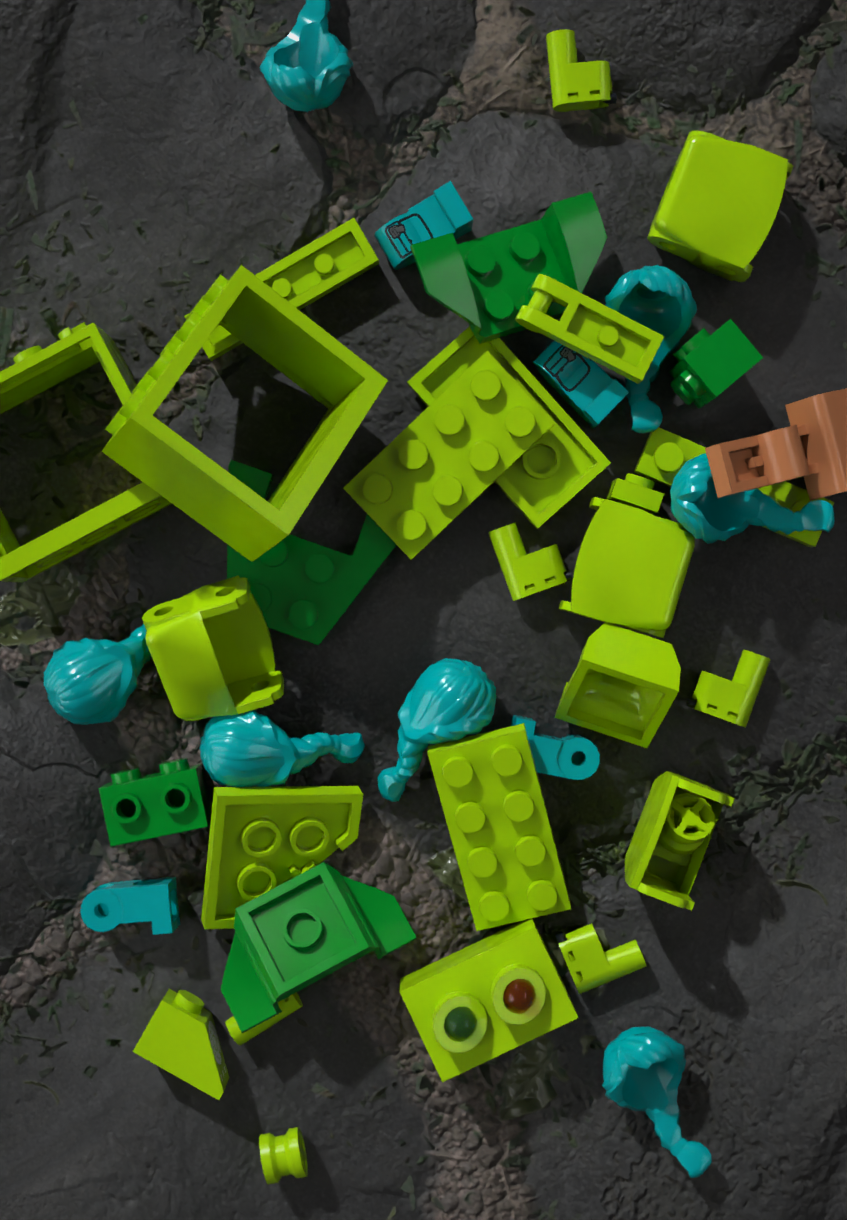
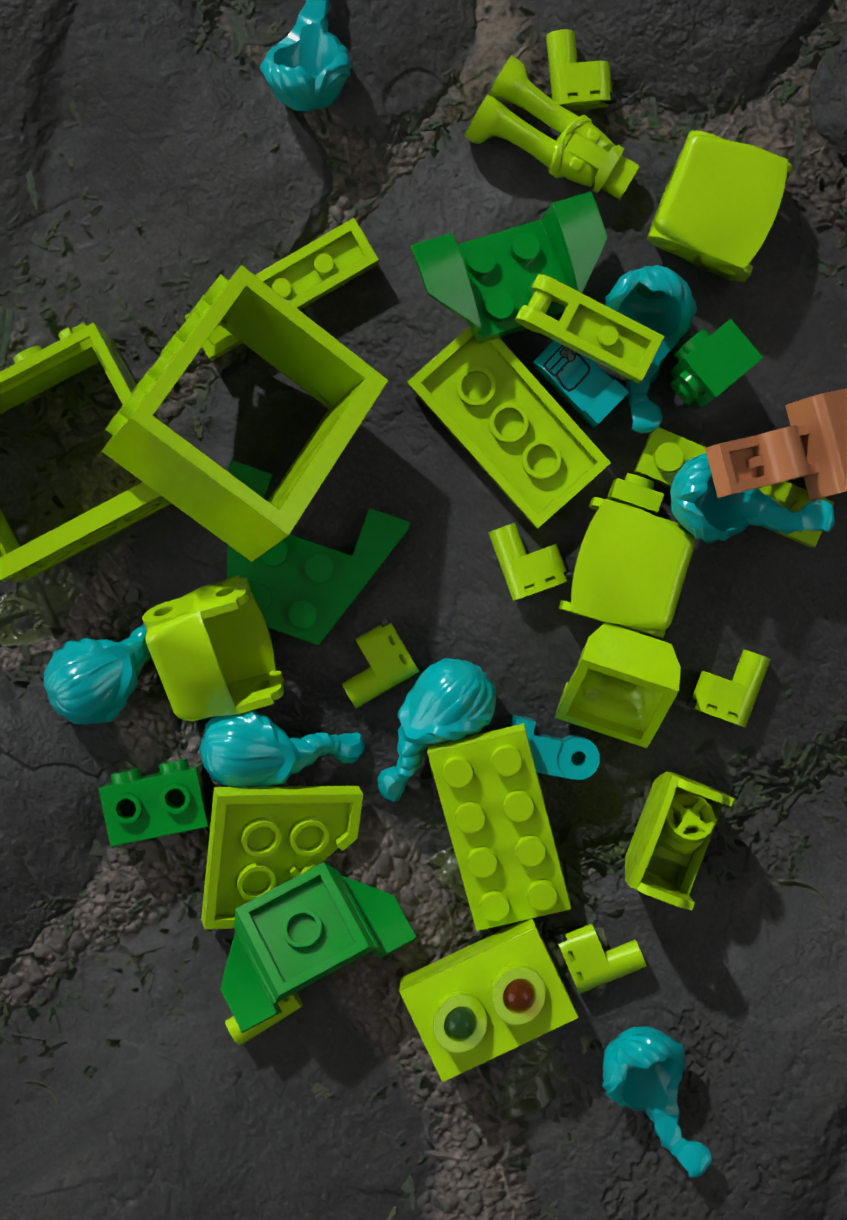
teal leg [80,877,180,935] -> none
lime slope [133,989,229,1100] -> none
lime wheel [259,1127,308,1185] -> none
lime plate [344,351,555,560] -> none
teal leg [374,181,474,270] -> none
none -> lime piece [342,617,419,709]
none -> lime piece [464,55,640,200]

